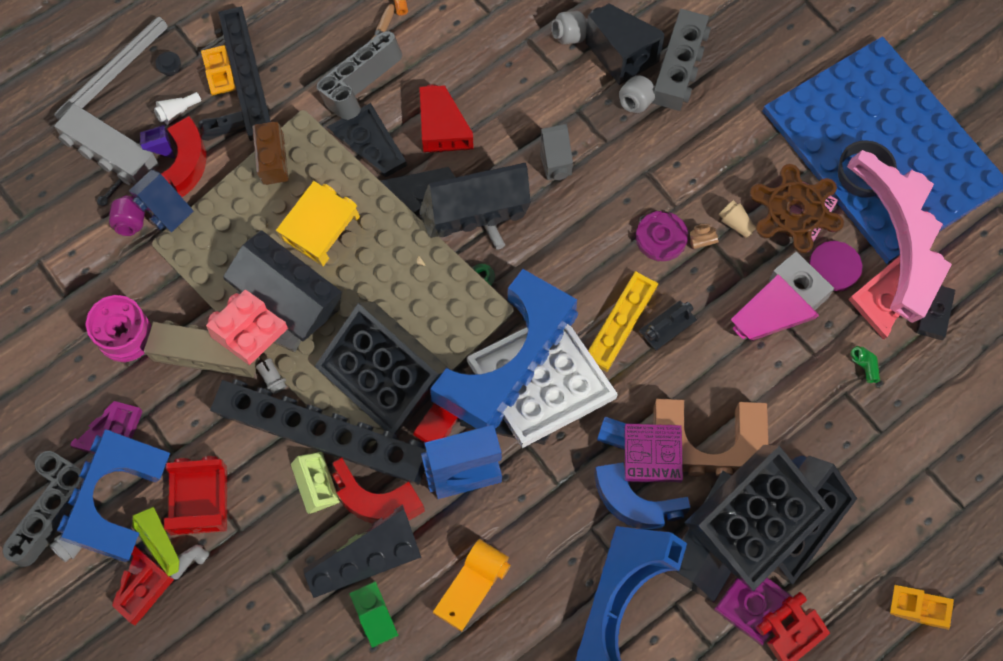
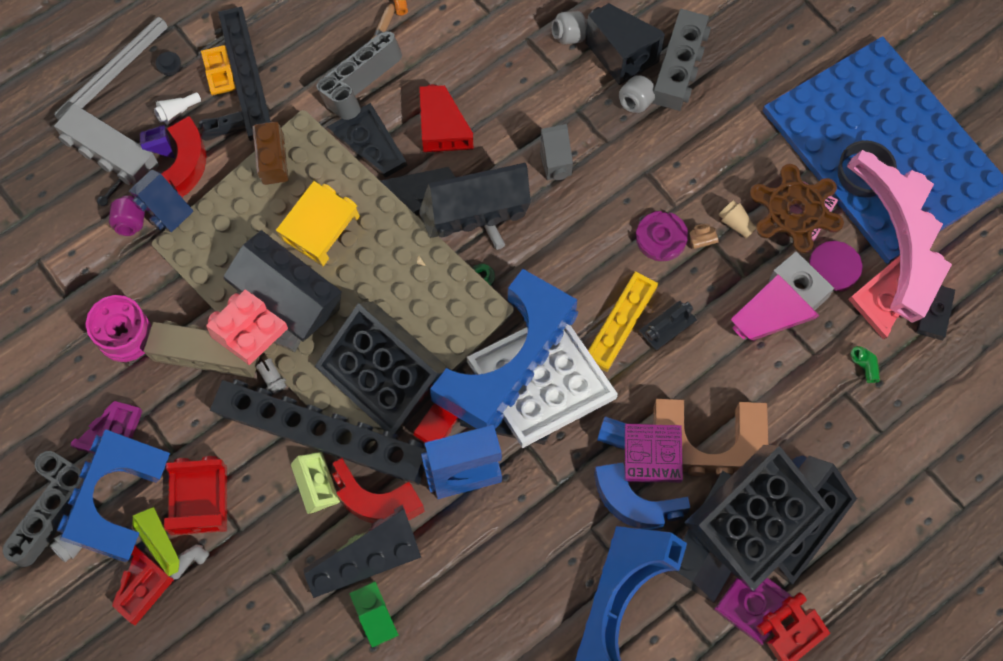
light orange door [433,539,511,632] -> none
light orange slope [890,585,954,630] -> none

